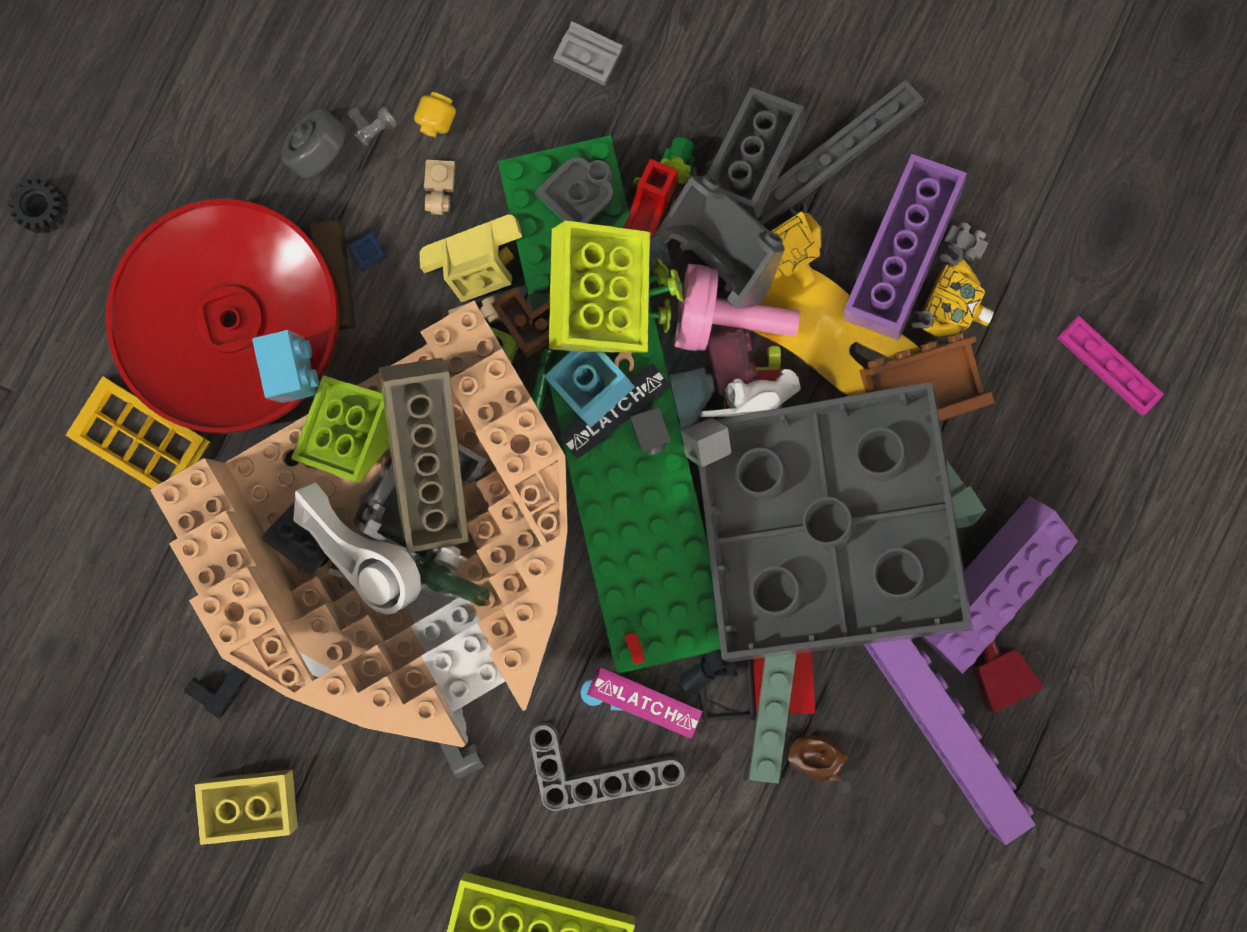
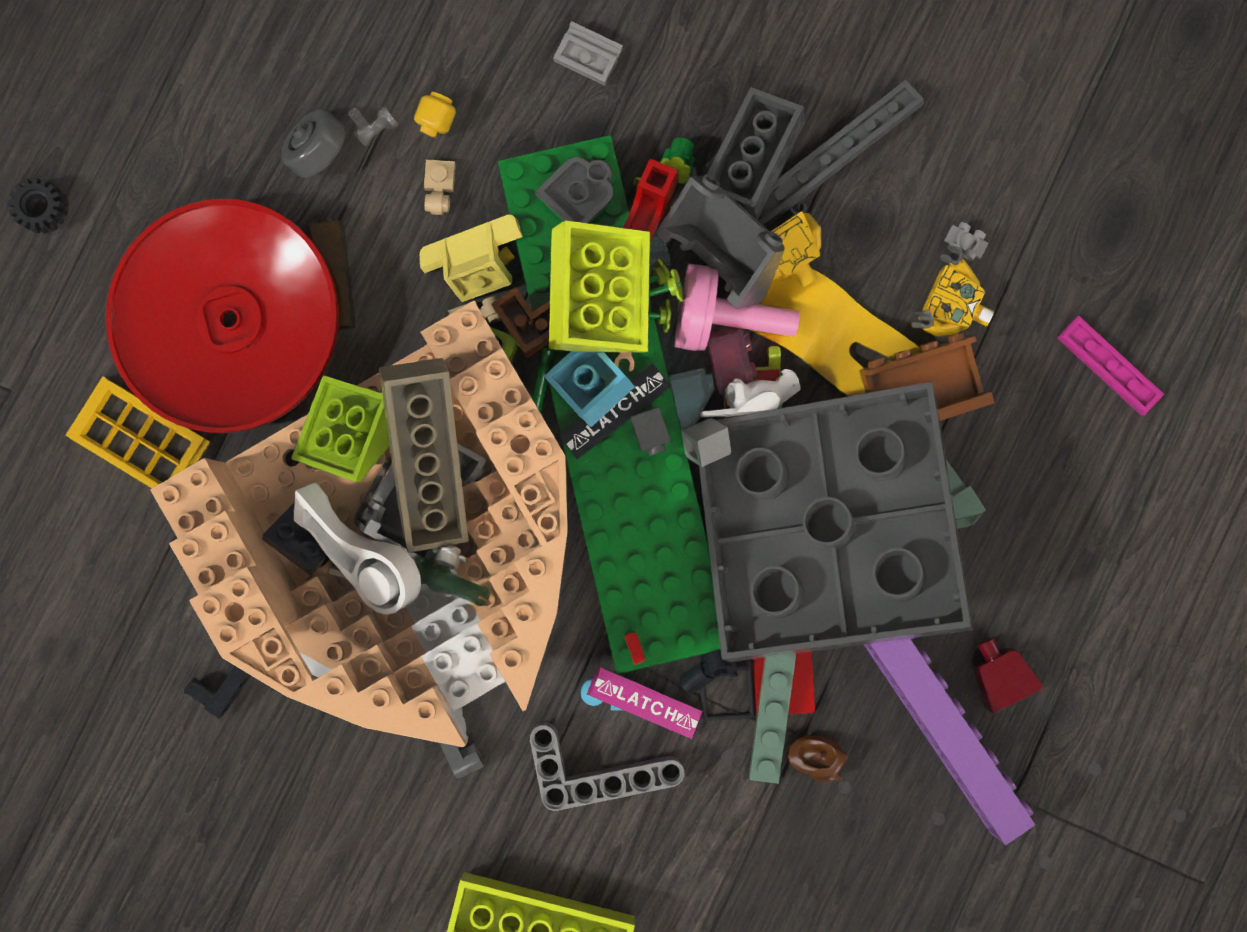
light yellow brick [195,769,298,845] -> none
medium azure brick [252,330,319,403] -> none
dark blue tile [347,231,388,272] -> none
medium lavender brick [844,154,967,341] -> none
medium lavender brick [921,496,1078,674] -> none

